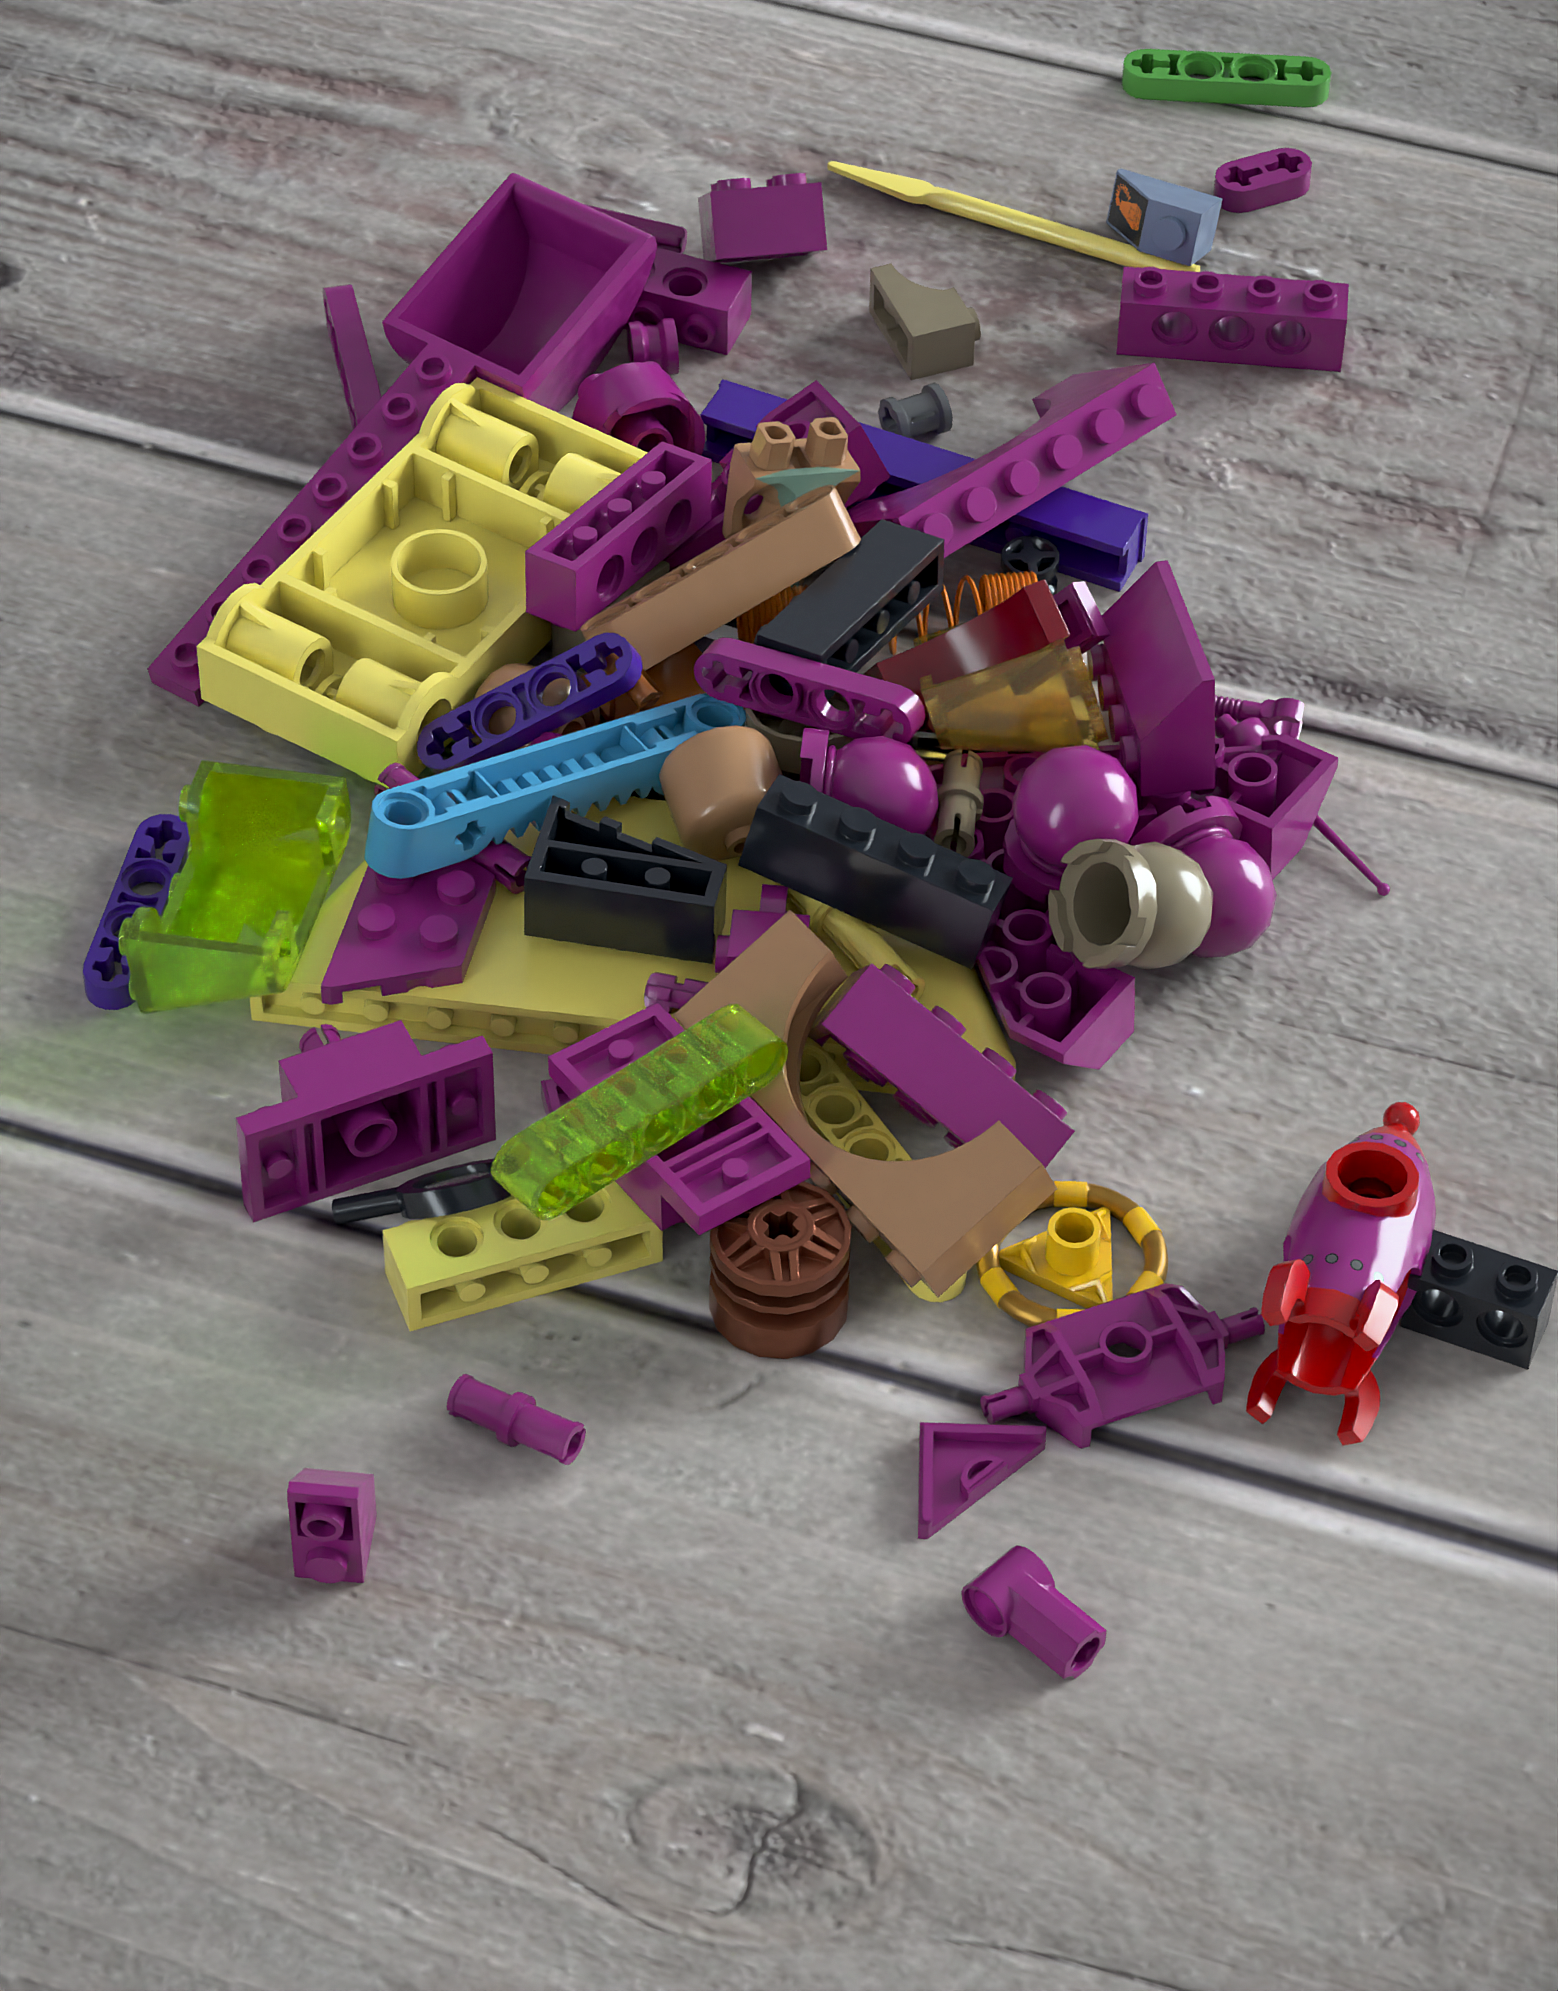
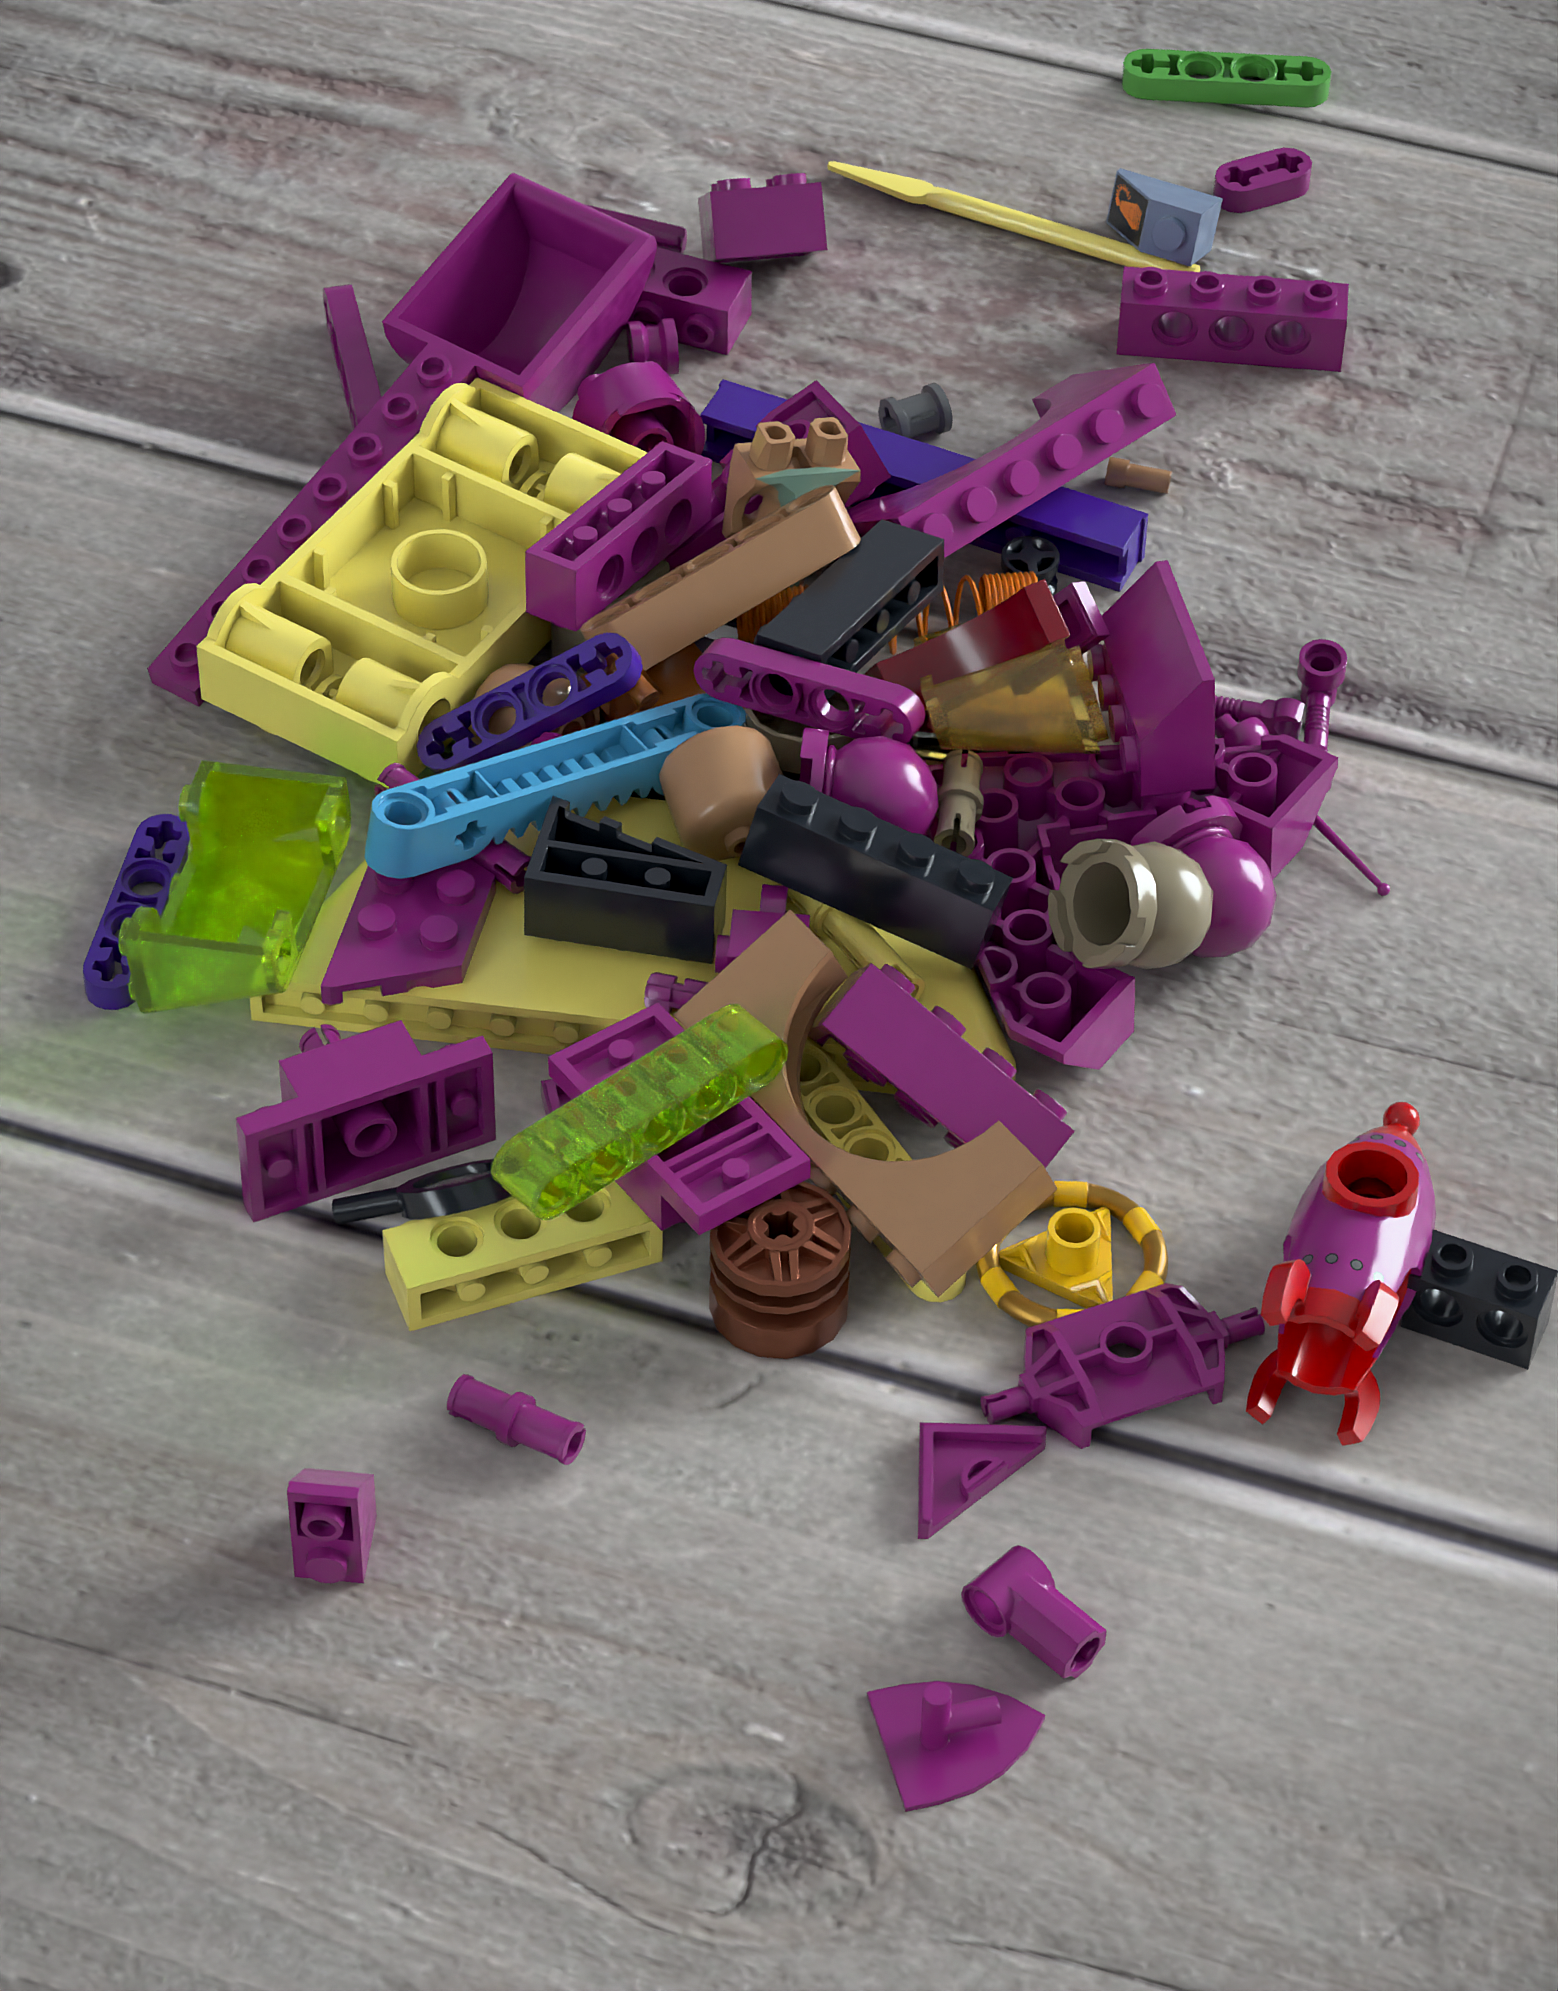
dark tan arch [869,263,981,380] -> none
magenta tile [1003,745,1139,903] -> none
none -> magenta shield [867,1681,1045,1812]
none -> medium nougat piece [1104,457,1172,494]
none -> magenta brick [1297,639,1347,792]

